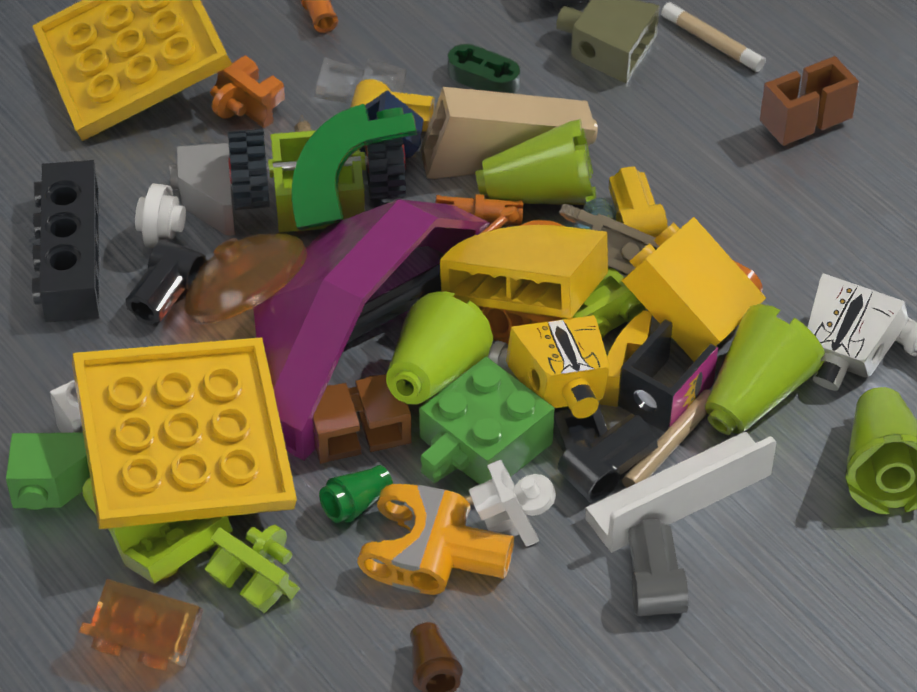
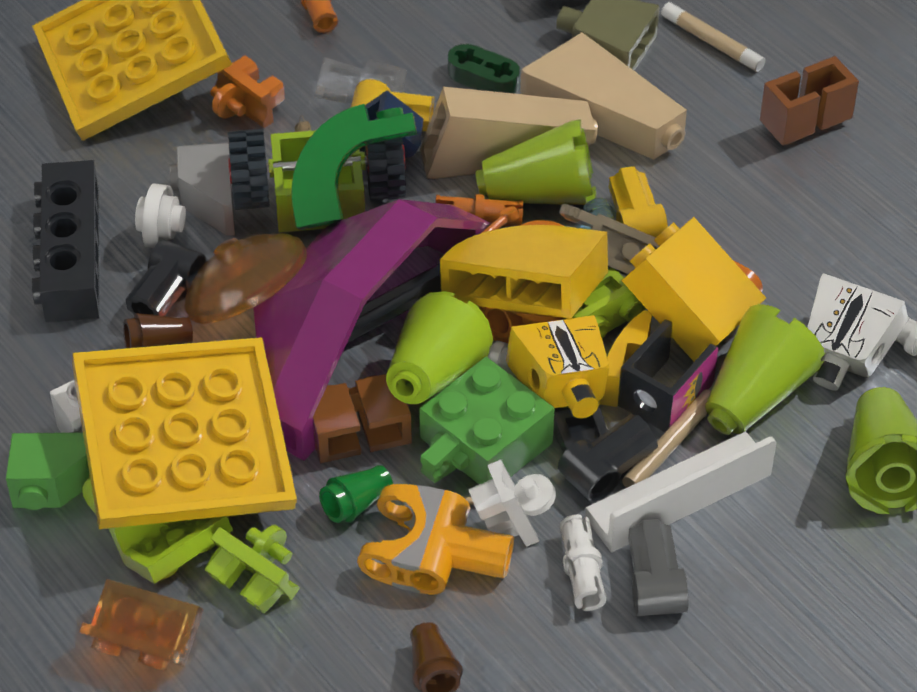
none -> reddish brown cone [123,313,193,348]
none -> tan slope [520,33,687,160]
none -> white pin [559,514,606,611]

